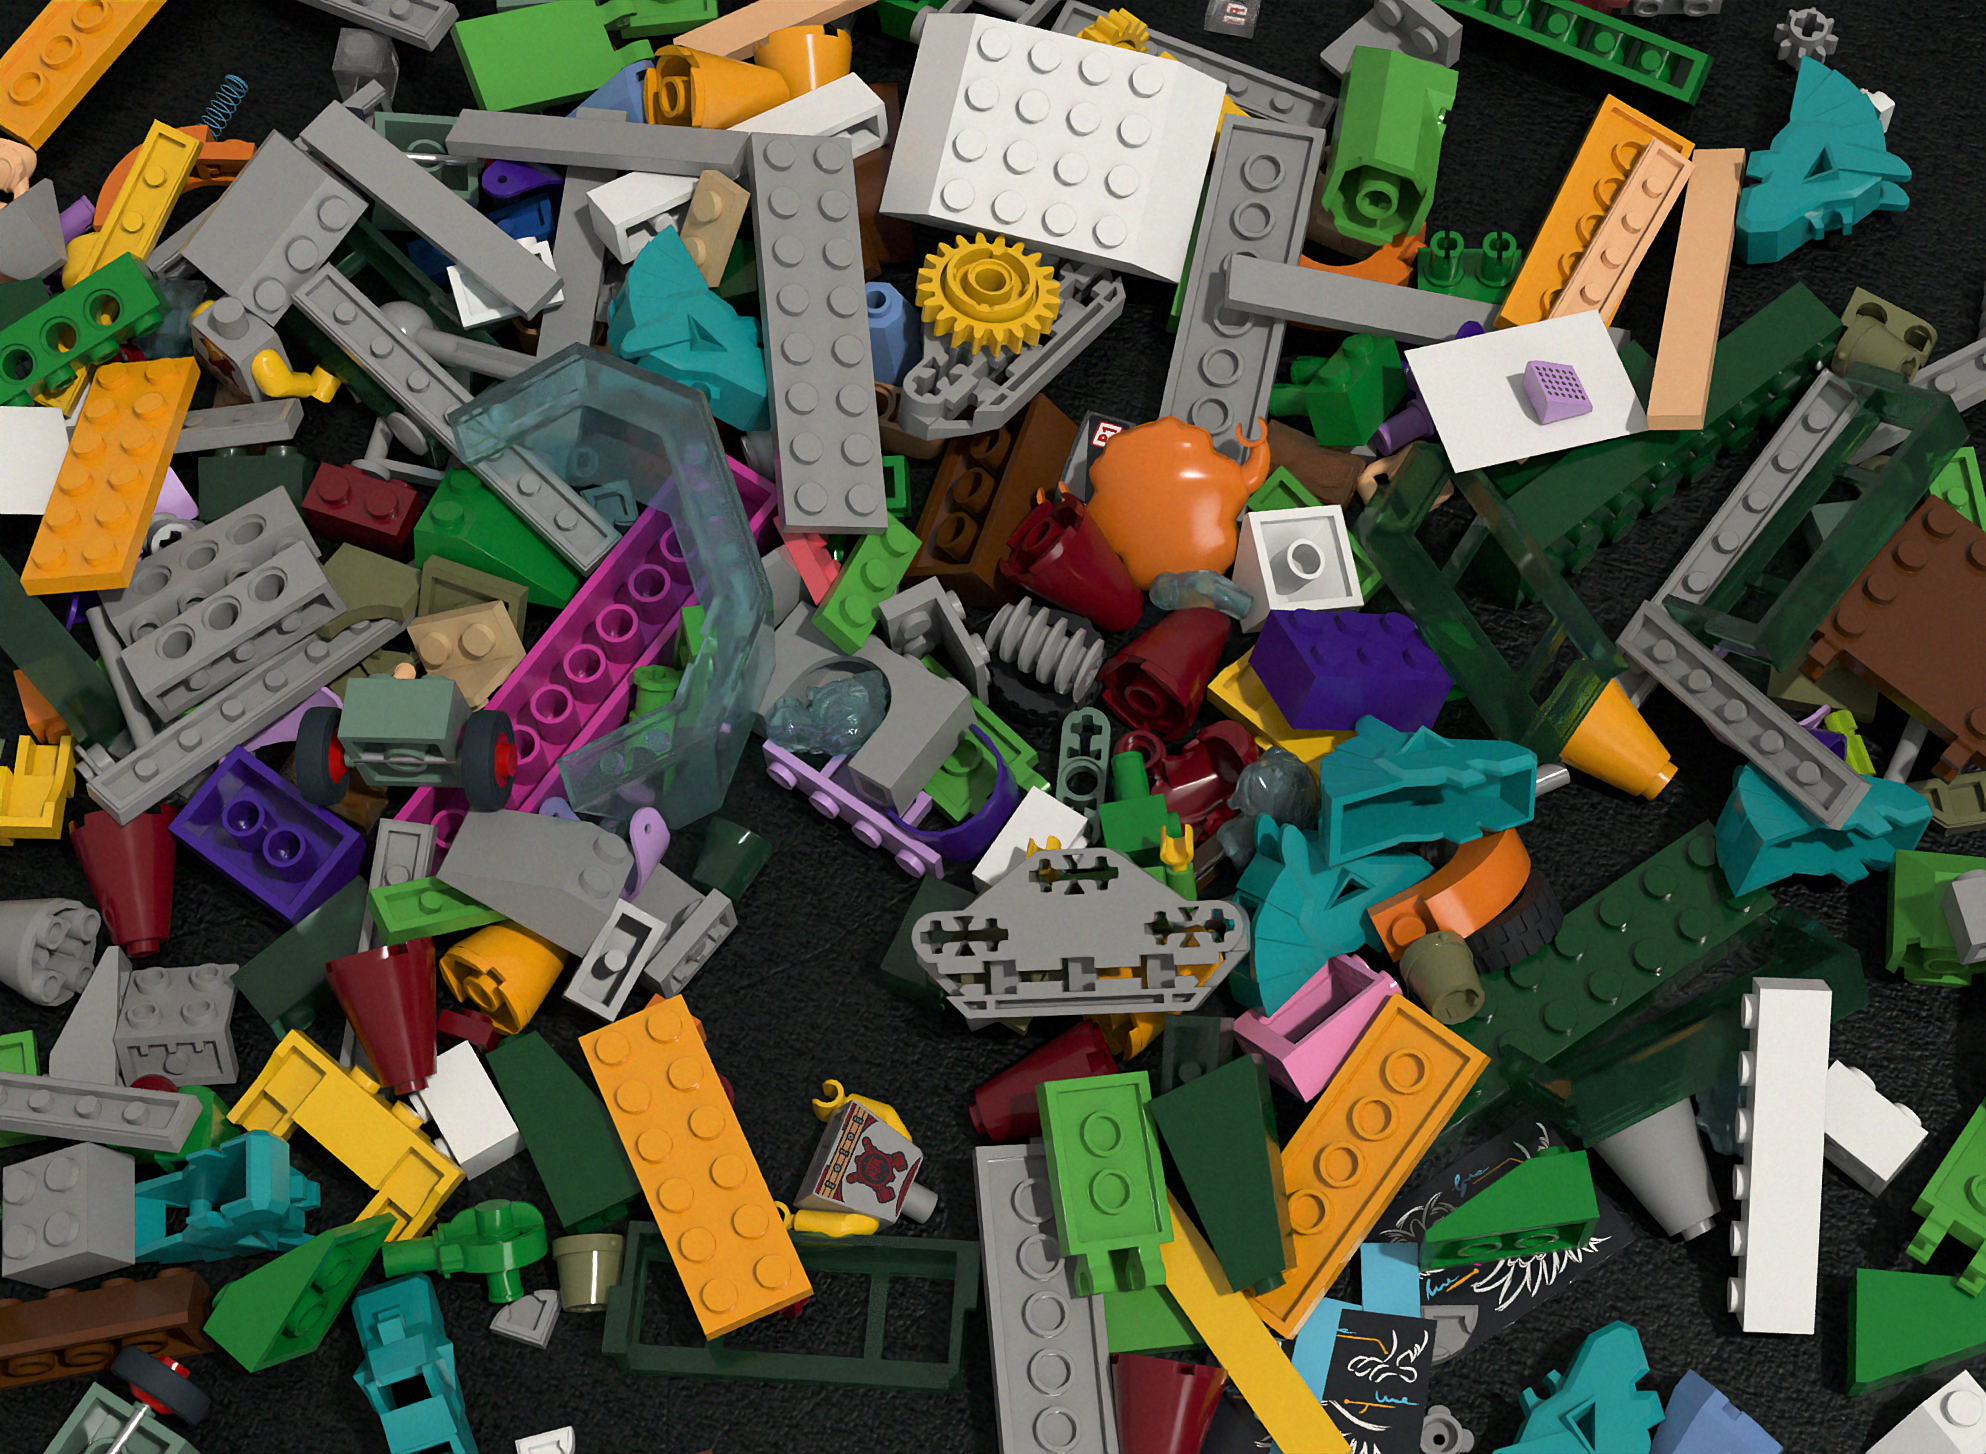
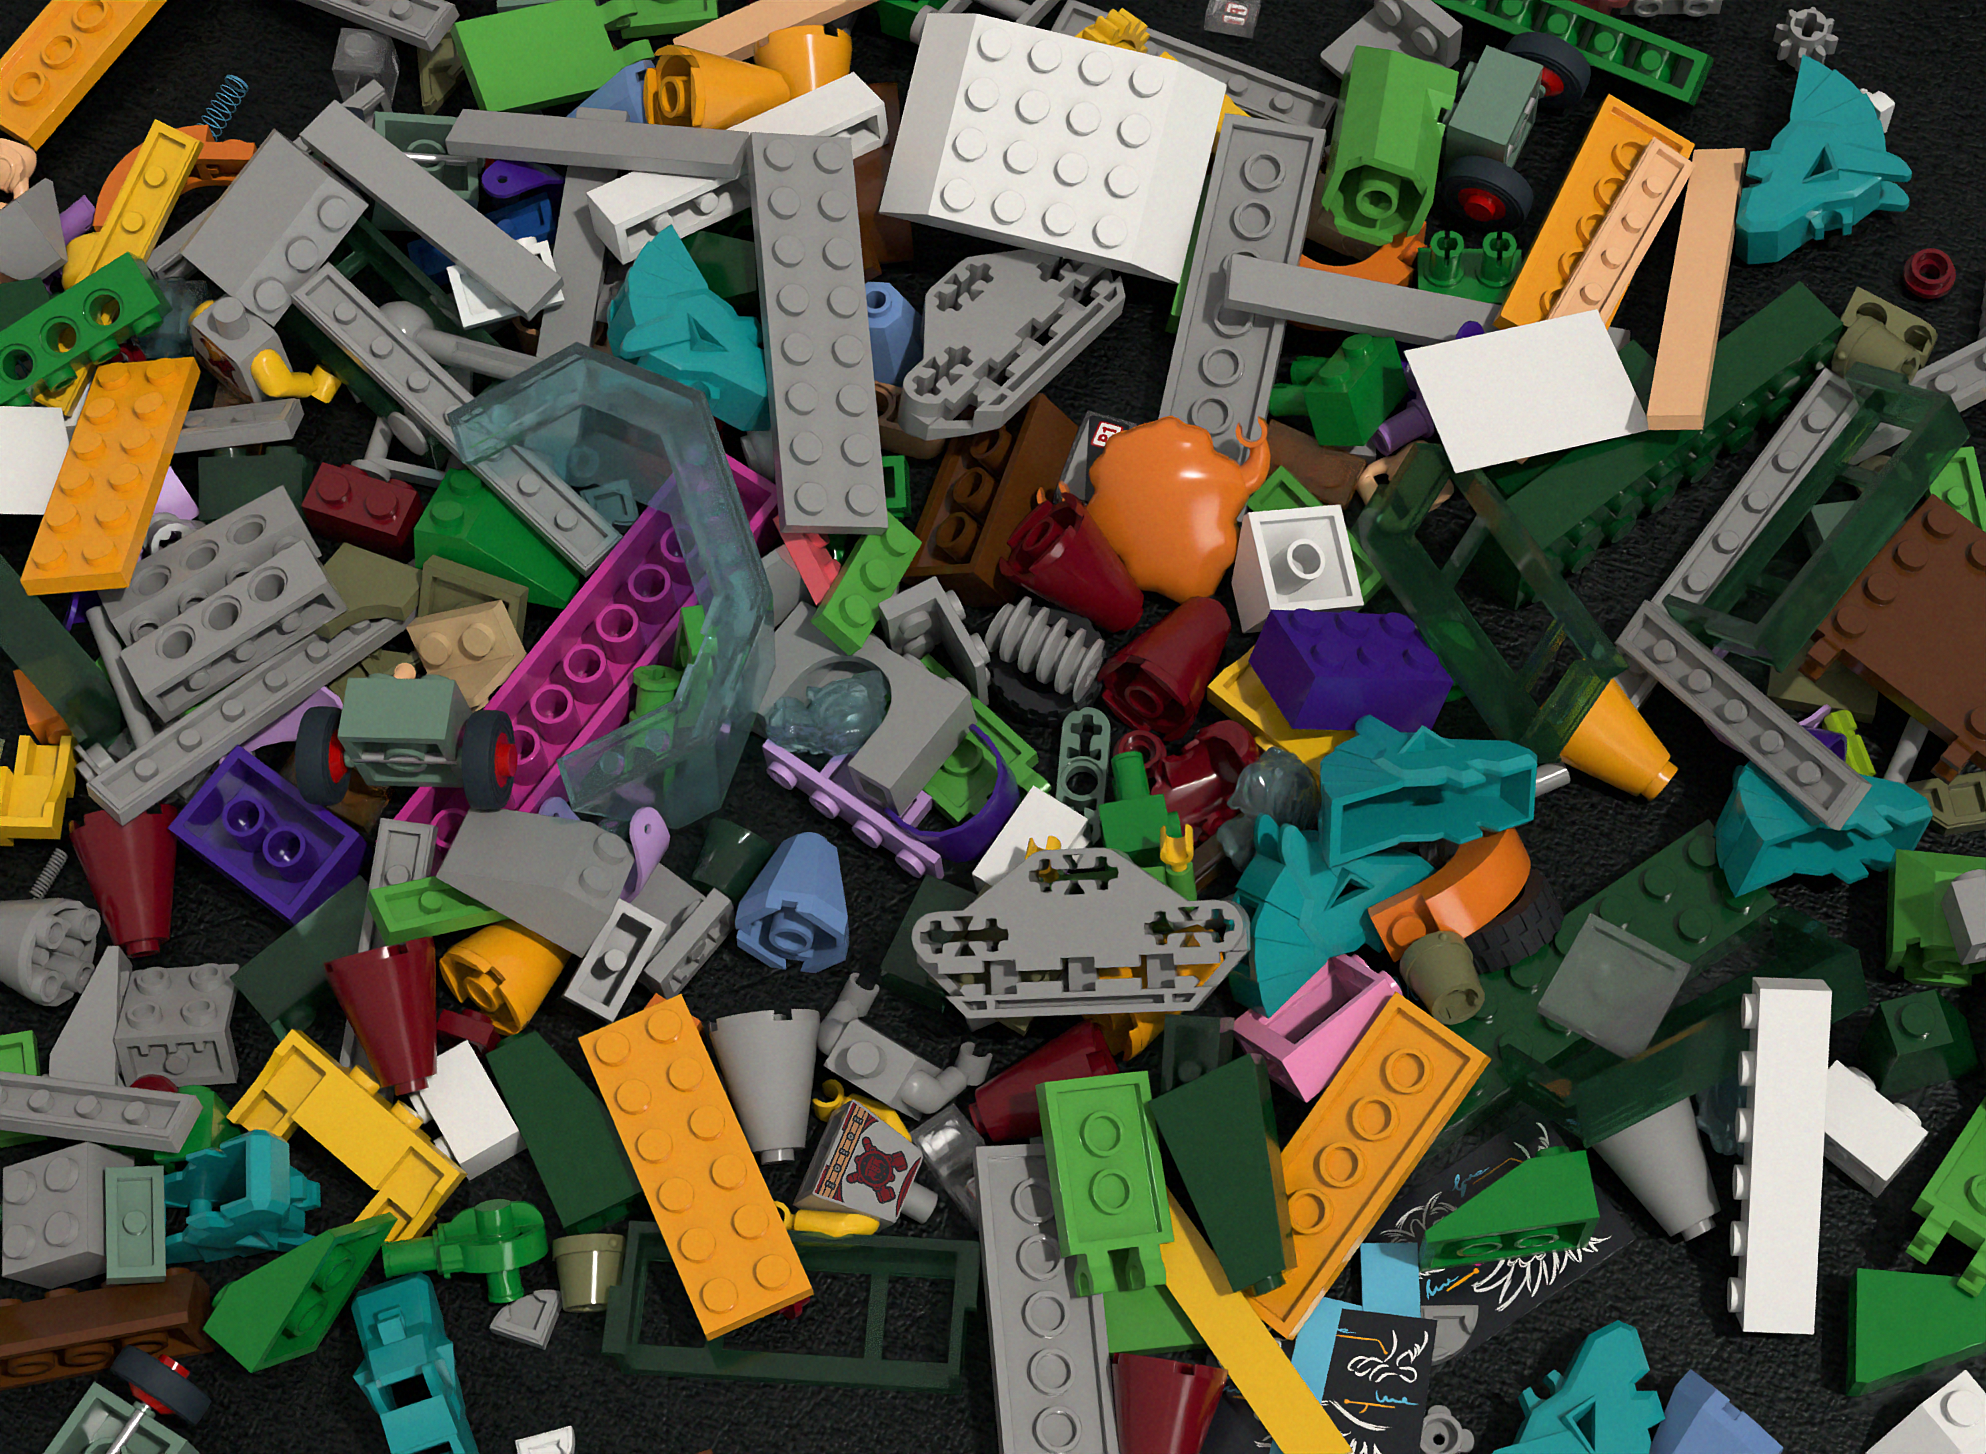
tan plate [680,170,751,288] -> none
yellow gear [915,232,1061,357] -> none
clear light blue arm [1149,569,1254,621] -> none
lavender slope [1522,360,1593,425] -> none
none -> light grey leg [30,848,68,899]
none -> sand green plate [105,1165,166,1285]
none -> olive tile [417,25,467,115]
none -> light grey cone [708,1009,820,1165]
none -> medium blue cone [735,832,849,973]
none -> light grey torso [817,973,992,1121]
none -> clear slope [909,1103,986,1231]
none -> brick [1439,32,1591,232]
none -> clear tile [1536,913,1692,1065]
none -> dark green slope [1857,989,1985,1097]
none -> dark red plate [1903,248,1956,299]

